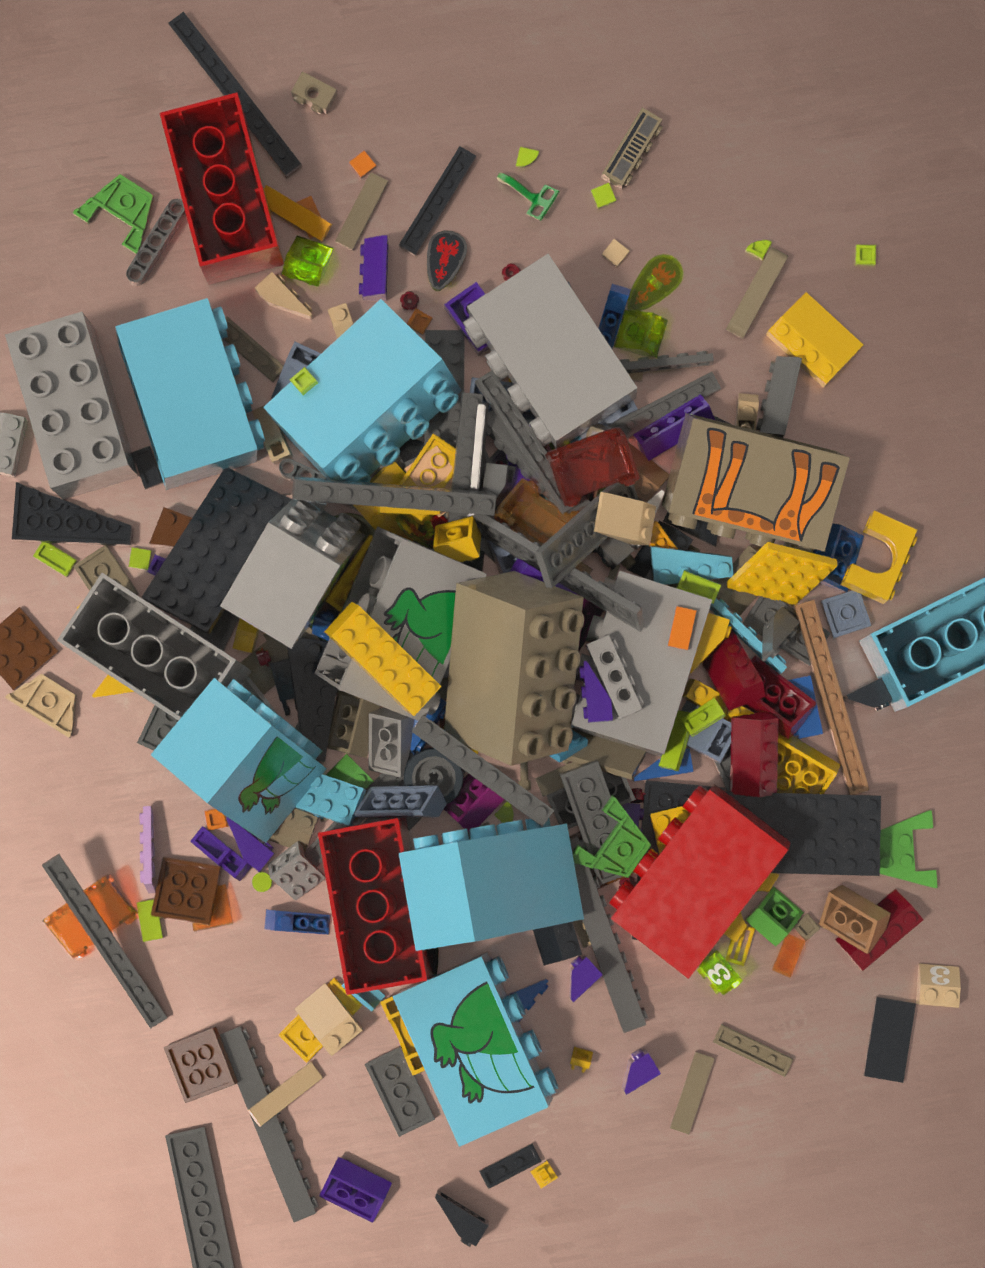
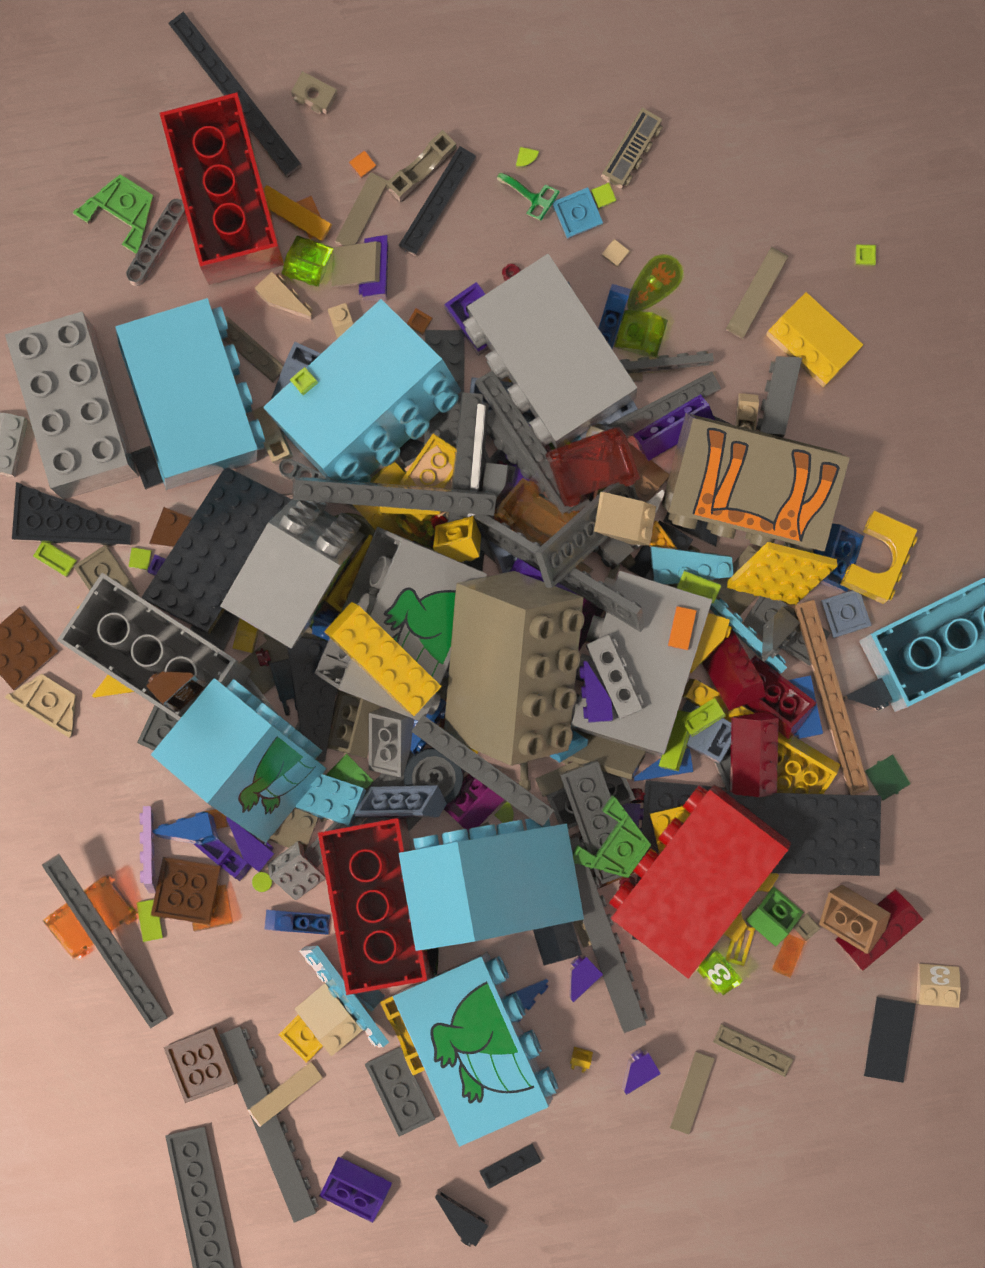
dark red plate [400,291,419,310] -> none
shield [427,230,467,291] -> none
yellow tile [530,1160,558,1188] -> none
lime tile [745,240,772,260] -> none
bright green wing [880,810,938,888] -> none
none -> reddish brown slope [146,672,208,713]
none -> blue slope [152,812,219,845]
none -> medium azure wing [299,946,389,1047]
none -> dark tan tile [332,242,381,287]
none -> dark tan arch [386,130,457,202]
none -> dark azure plate [552,187,603,239]
none -> clear green piece [865,754,910,801]

